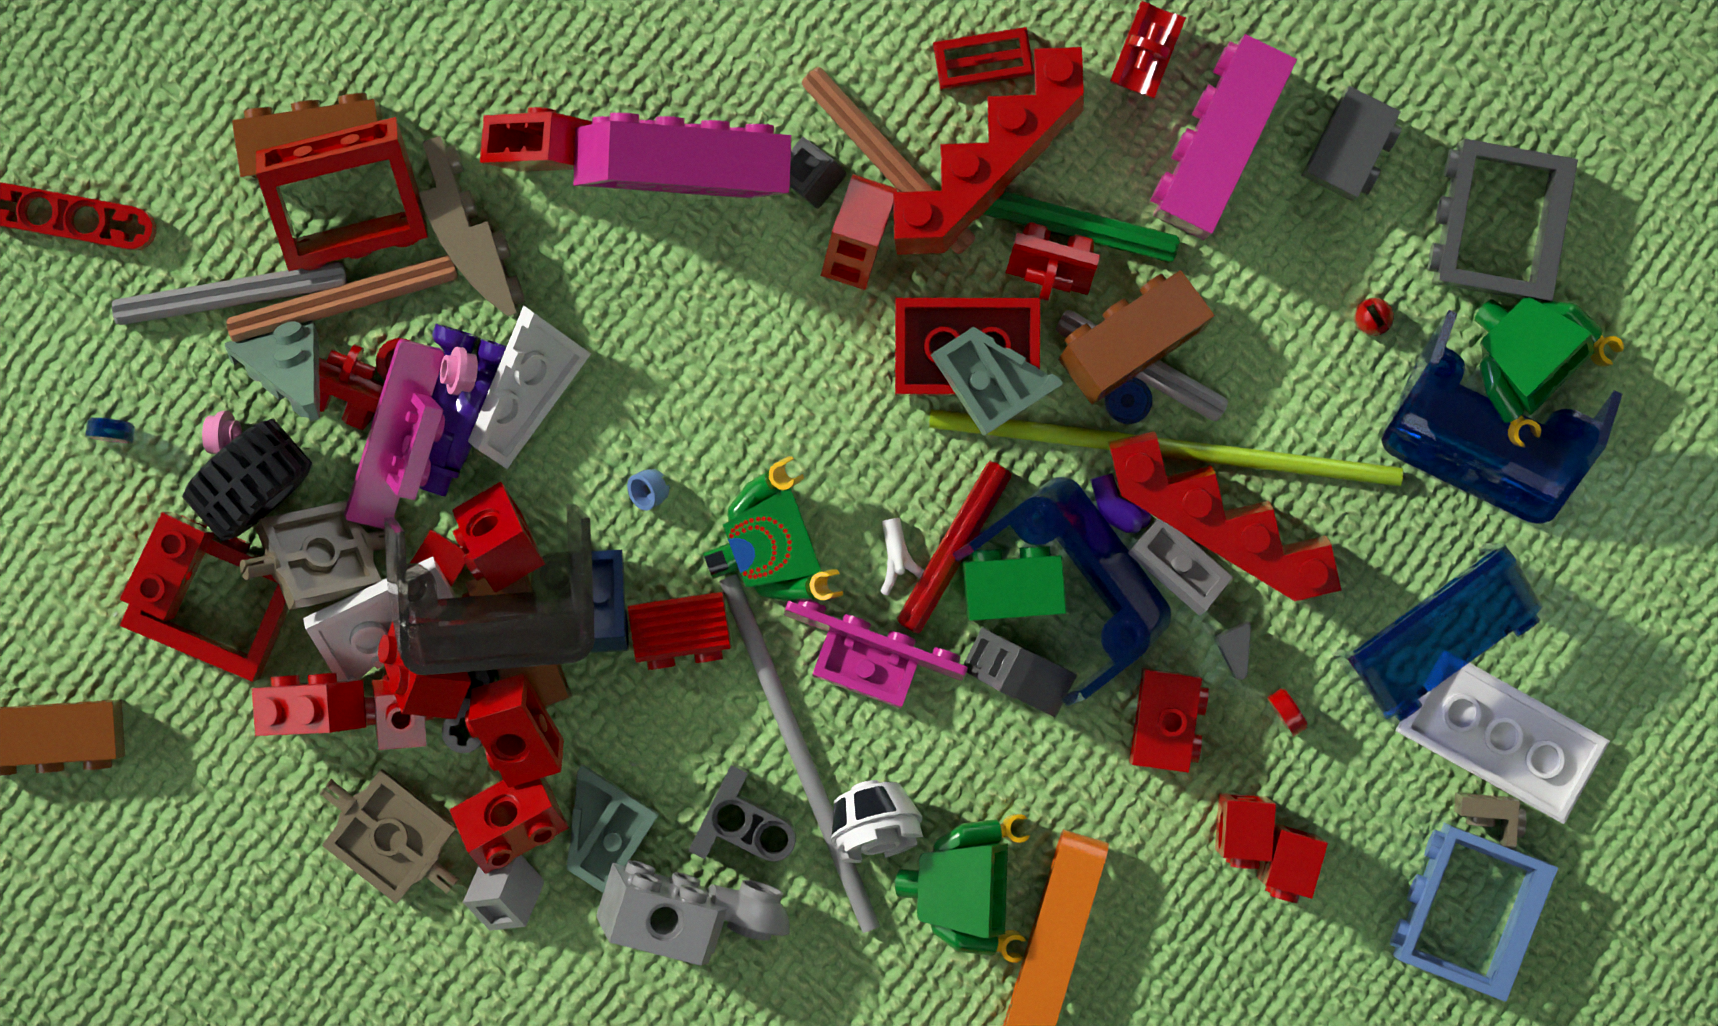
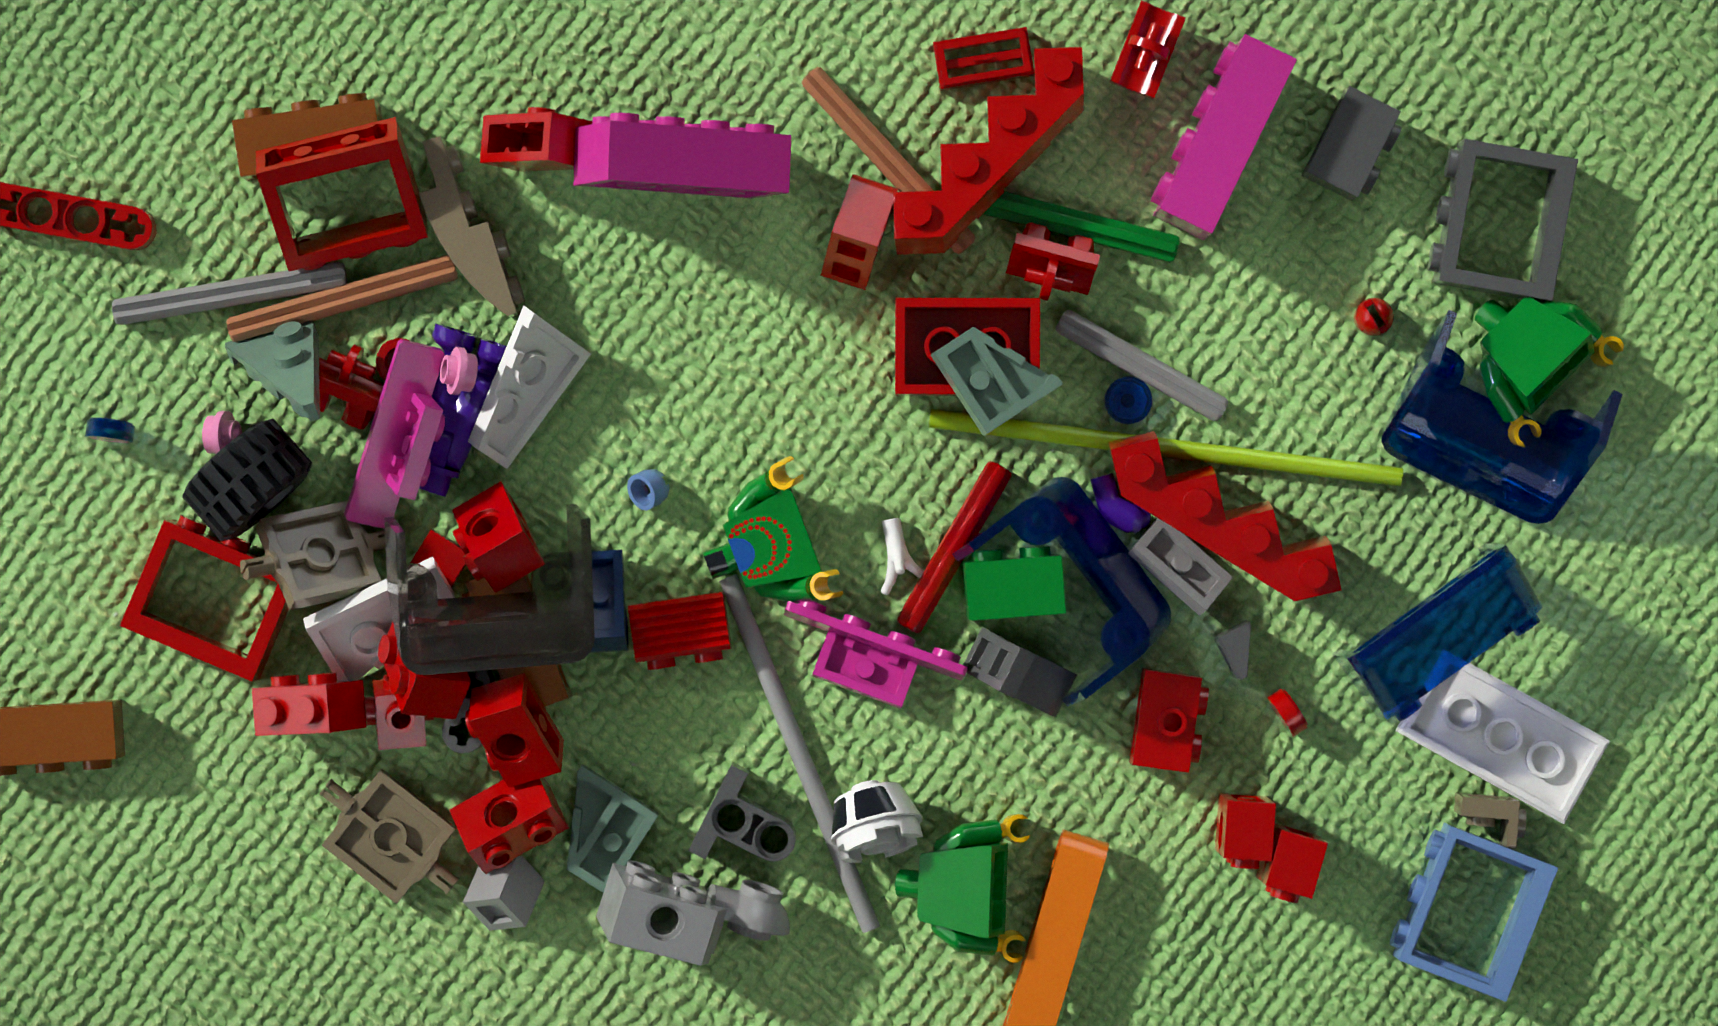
red brick [119,512,214,621] -> none
dark grey slope [790,136,846,209] -> none
dark orange brick [1058,270,1215,405] -> none

